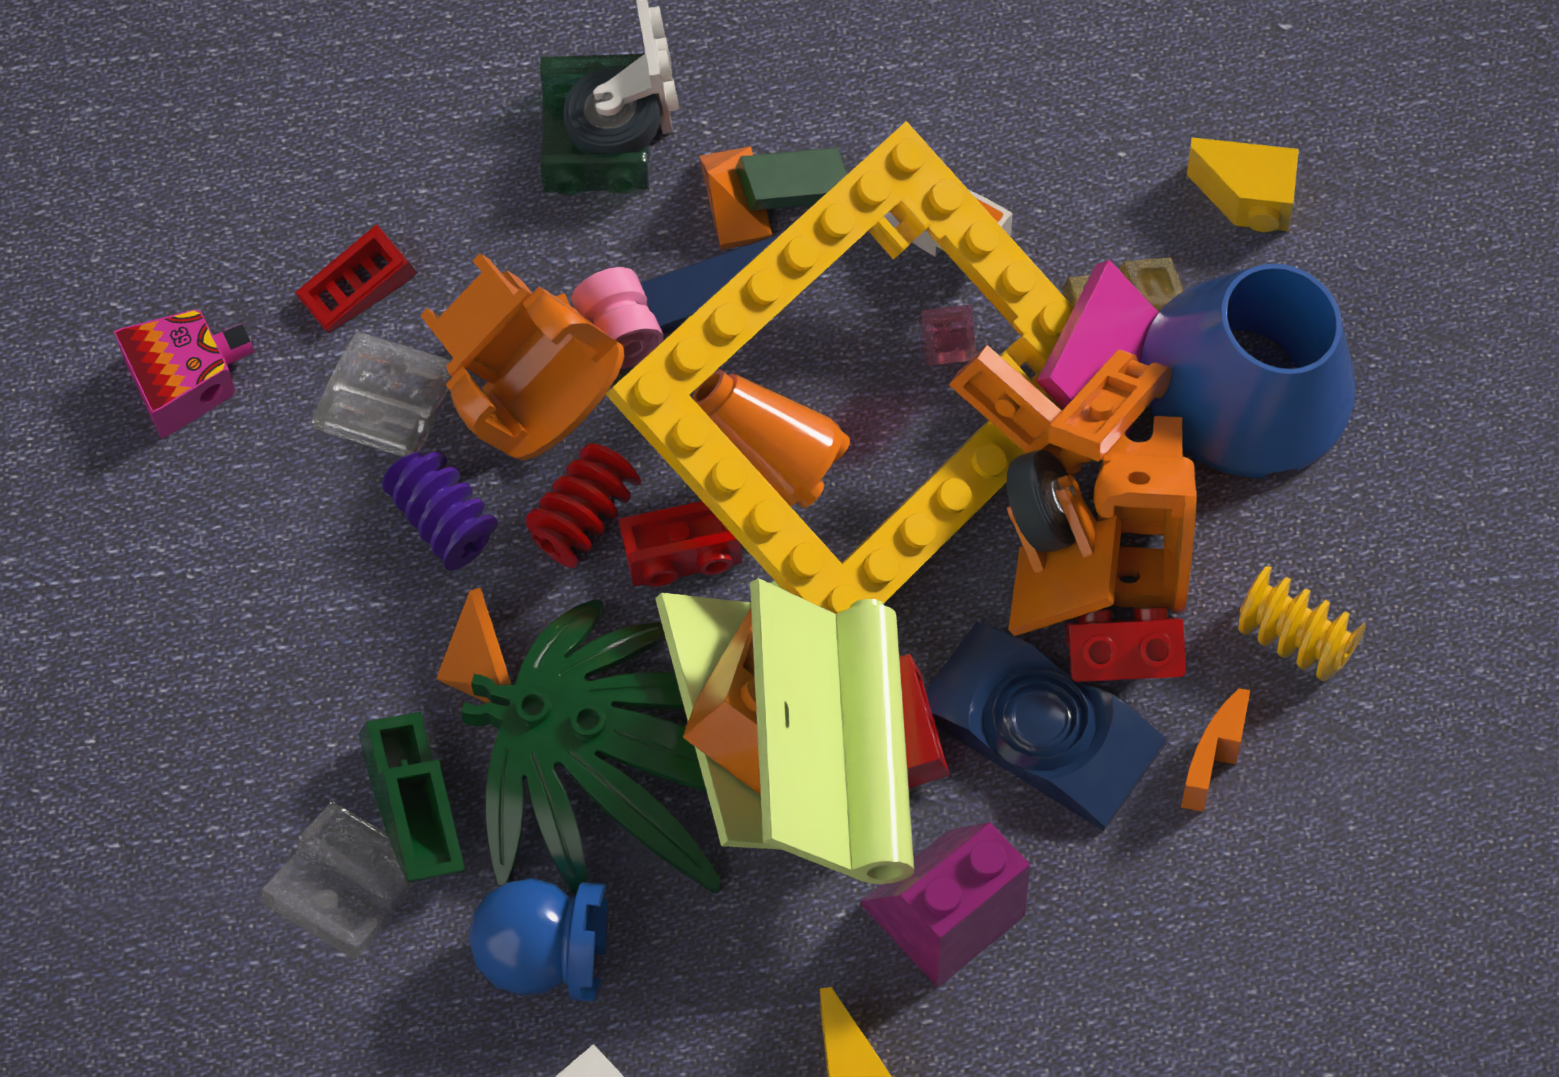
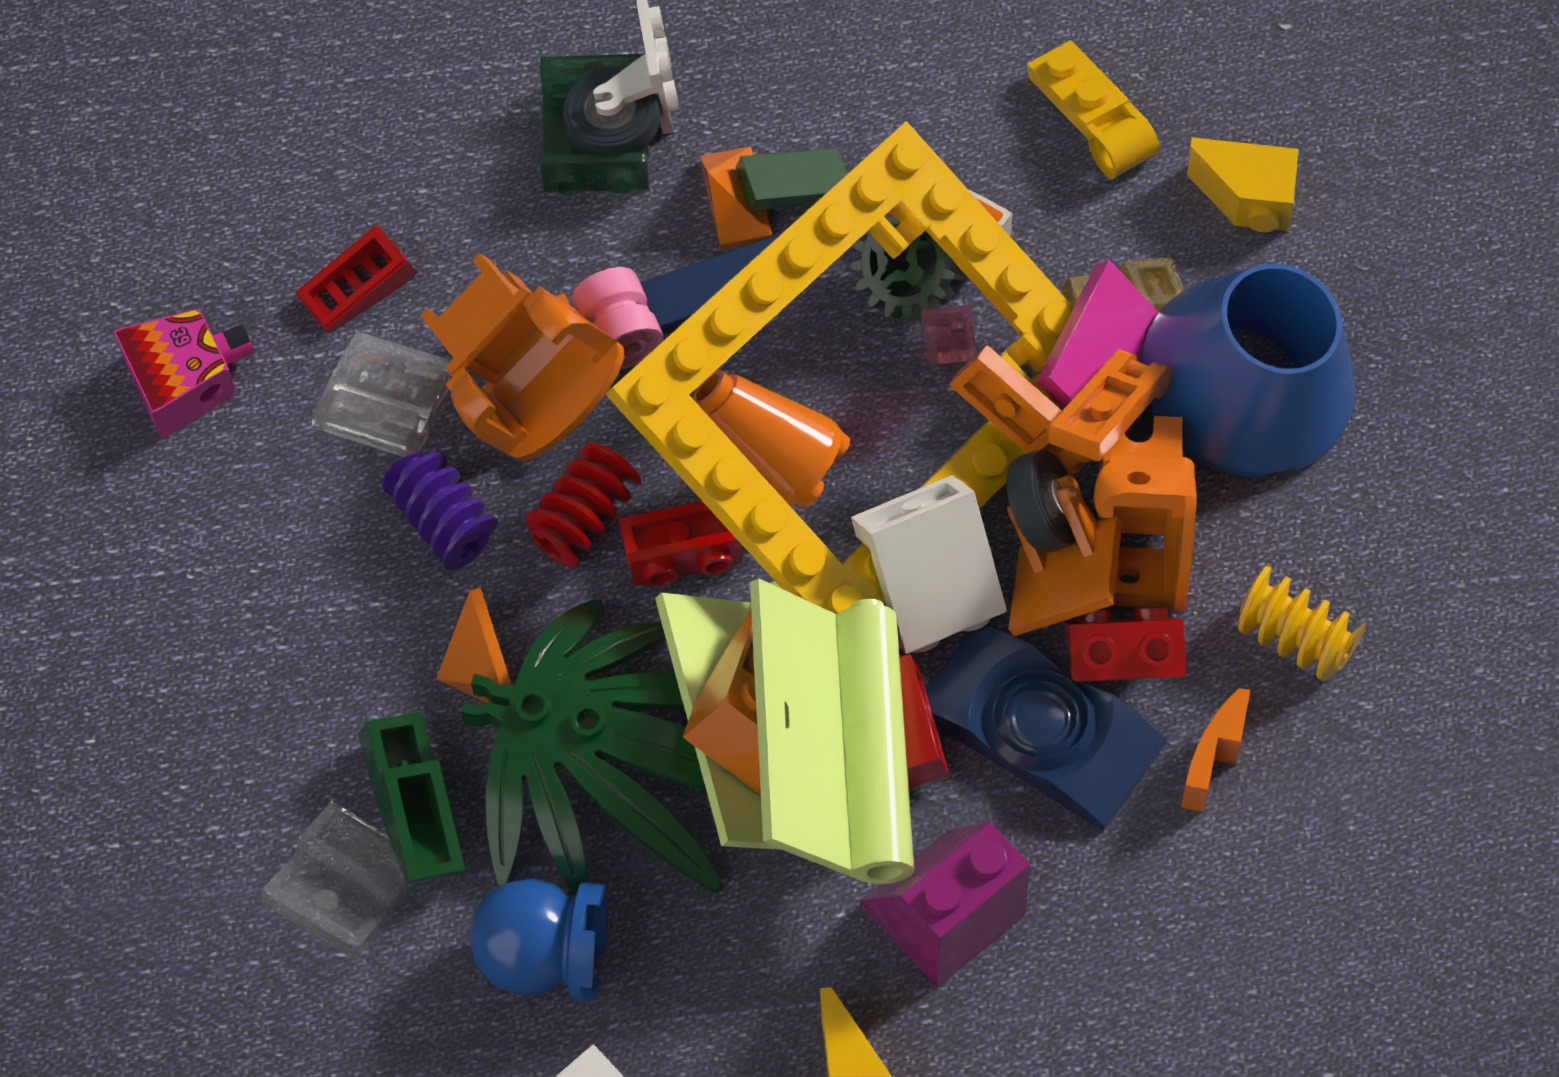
none -> dark green gear [850,211,965,320]
none -> white panel [851,475,1007,654]
none -> yellow plate [1027,40,1160,179]

